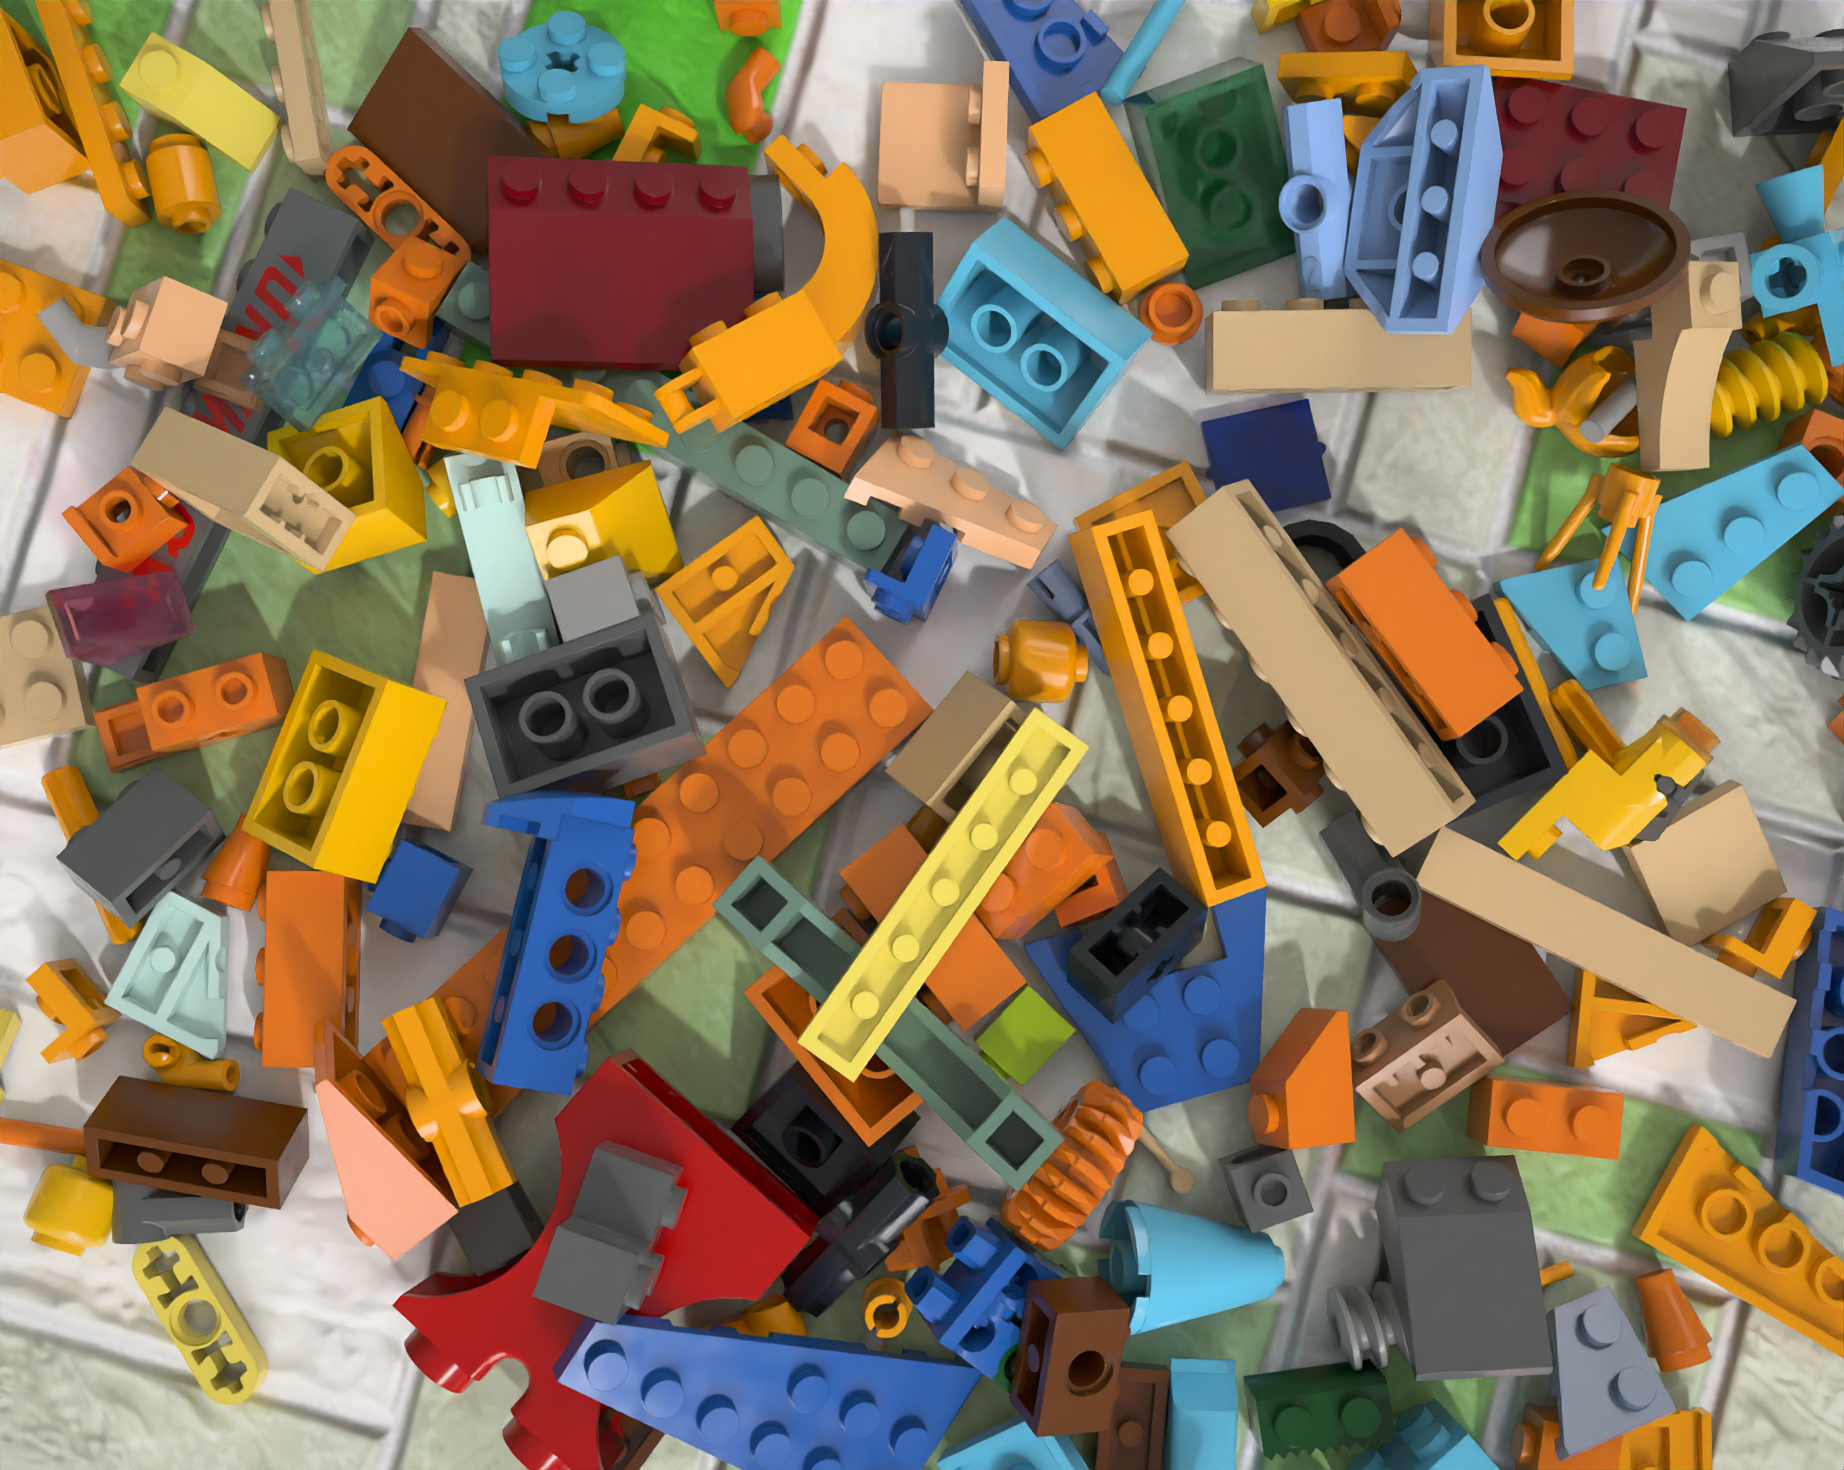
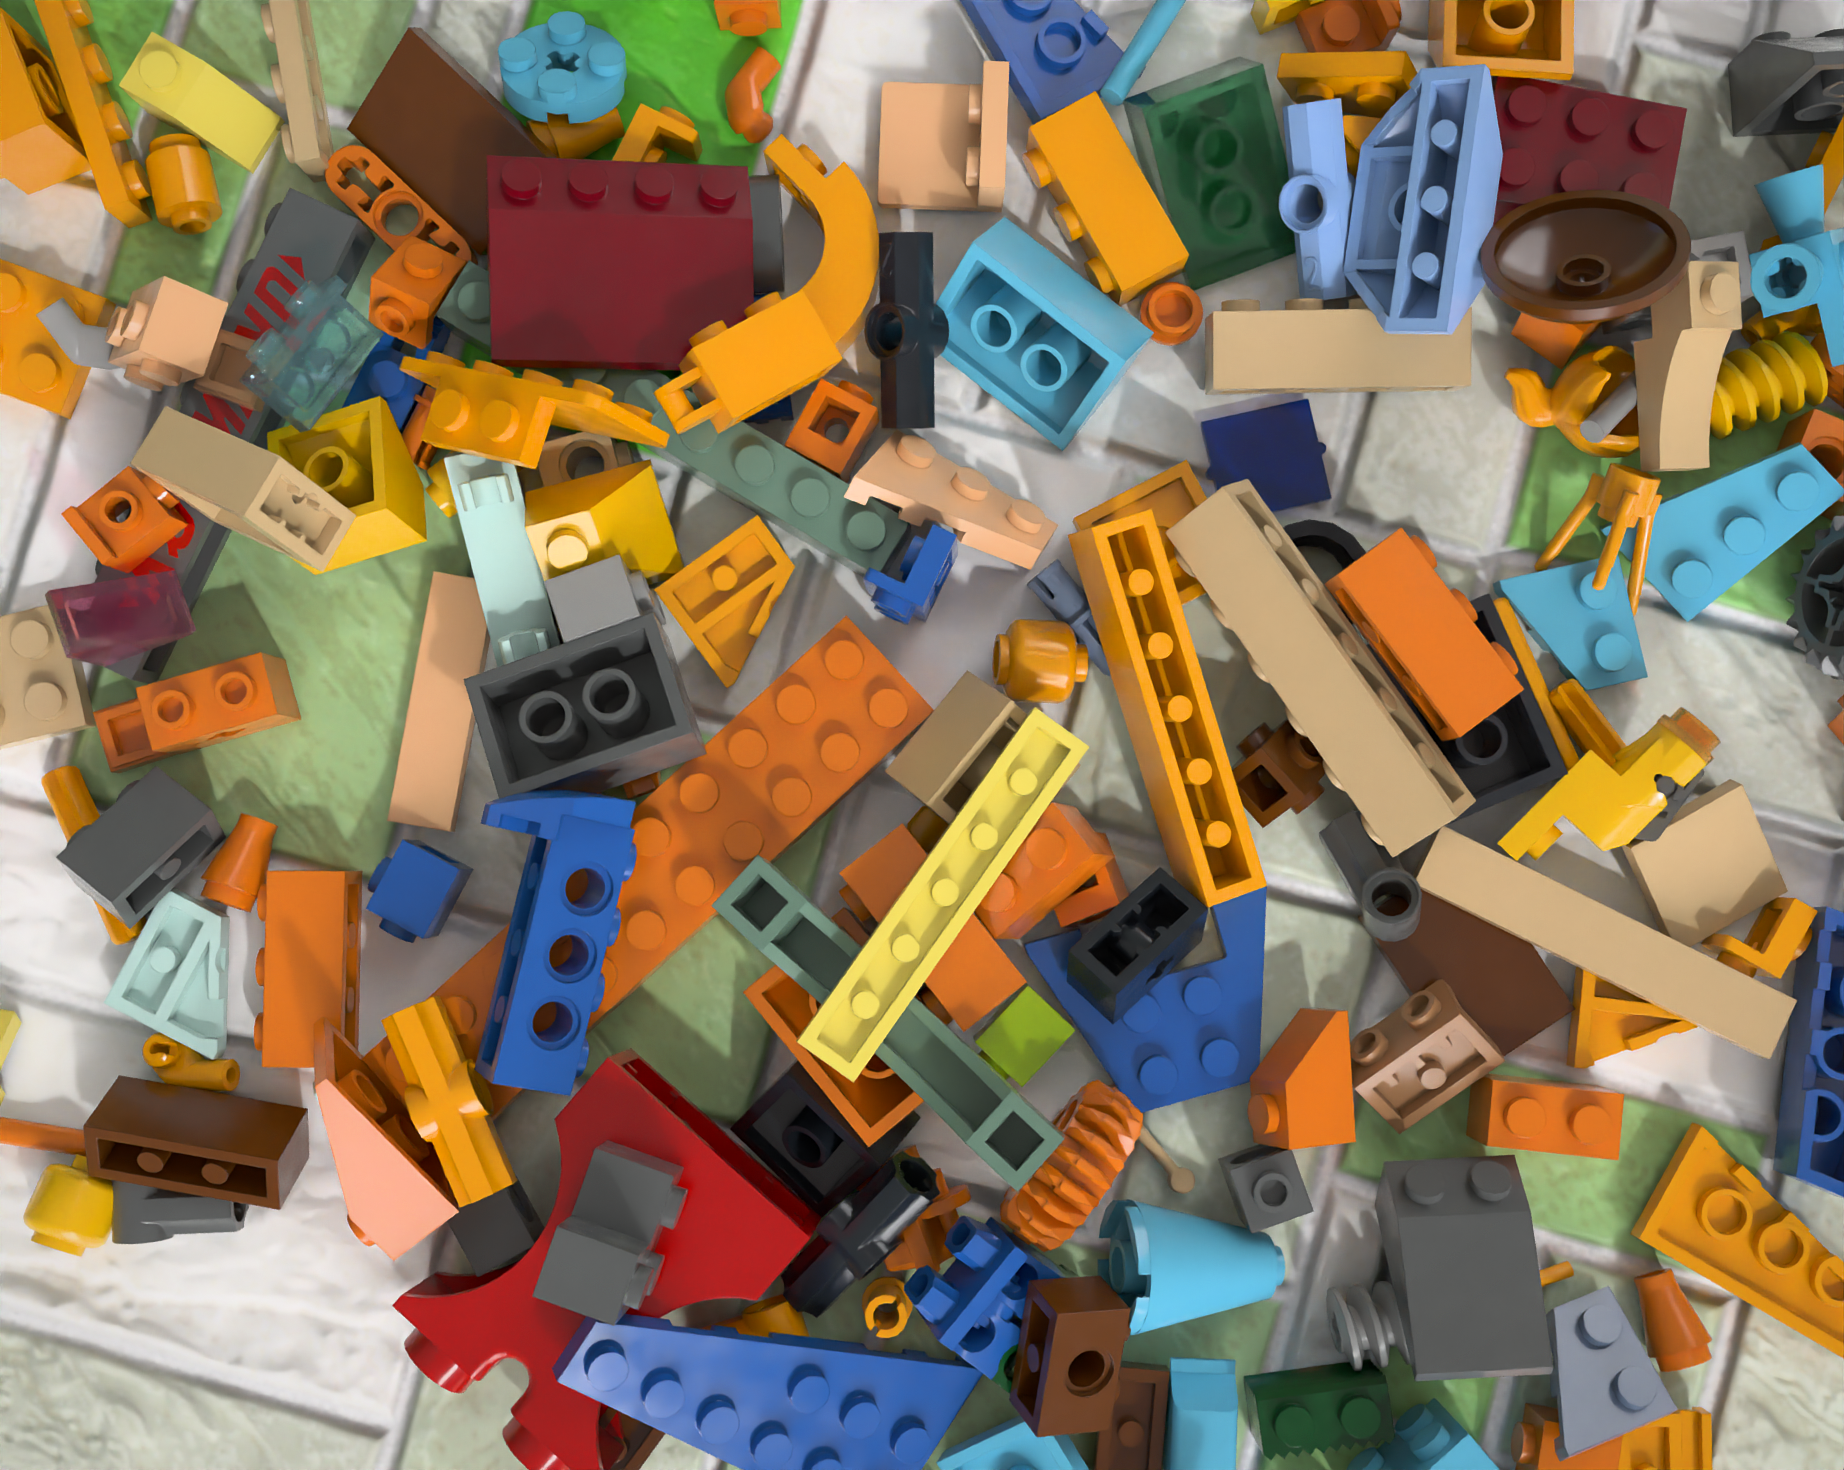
light orange bracket [26,958,122,1064] -> none
light yellow beam [132,1234,268,1405] -> none
yellow brick [241,648,448,884] -> none

